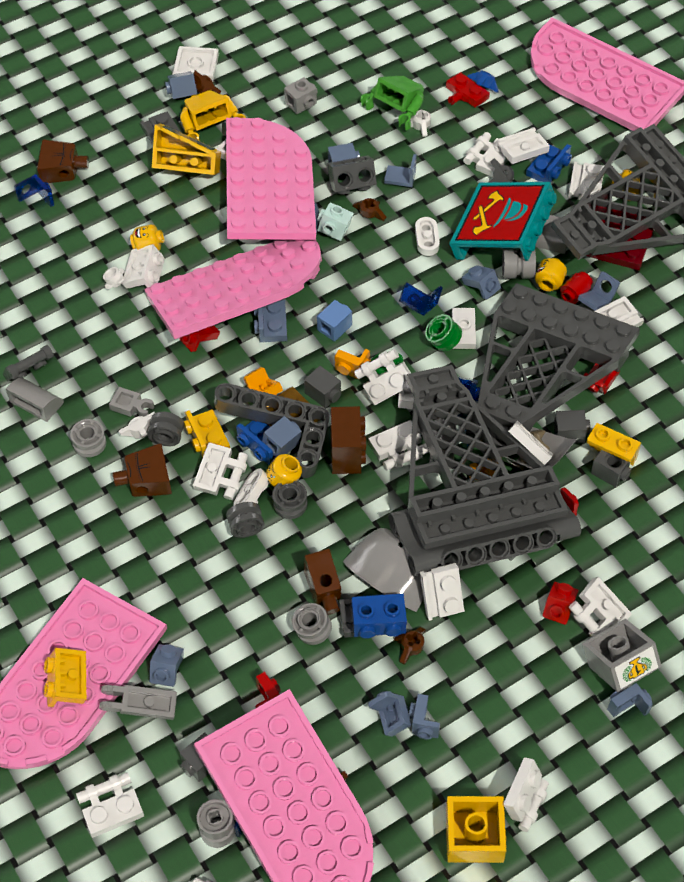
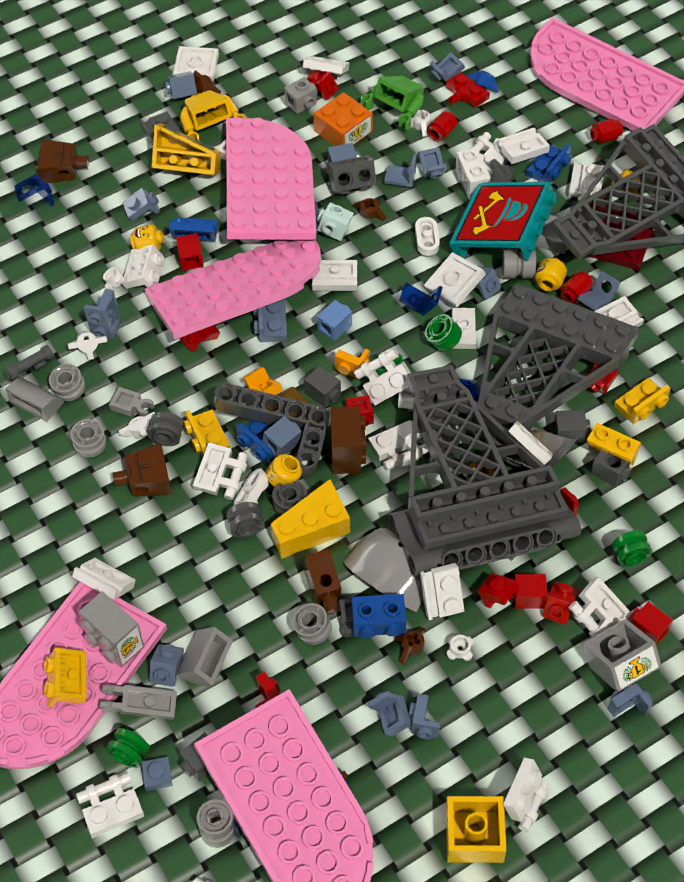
none -> light grey wheel [49,364,86,401]
none -> white piece [68,331,107,360]
none -> white plate [72,558,136,599]
none -> light grey brick [78,591,144,668]
none -> sand blue bracket [84,289,122,340]
none -> green wheel [106,728,150,768]
none -> sand blue bracket [122,188,160,221]
none -> sand blue plate [142,757,173,791]
none -> blue bracket [169,217,218,242]
none -> red brick [176,233,204,271]
none -> light grey brick [177,627,233,686]
none -> yellow wedge [271,479,350,559]
none -> white plate [303,56,349,76]
none -> red bracket [307,71,339,100]
none -> white plate [312,260,357,291]
none -> orange brick [314,92,373,146]
none -> red bracket [346,395,374,427]
none -> sand blue bracket [418,147,447,179]
none -> white plate [424,252,486,307]
none -> red brick [428,111,457,141]
none -> sand blue bracket [430,52,465,82]
none -> white plate [447,635,473,661]
none -> white bracket [456,148,490,200]
none -> red bracket [478,573,519,608]
none -> red brick [510,574,548,609]
none -> red brick [590,119,623,144]
none -> green wheel [612,530,653,567]
none -> yellow bracket [614,378,671,425]
none -> red brick [630,601,673,646]

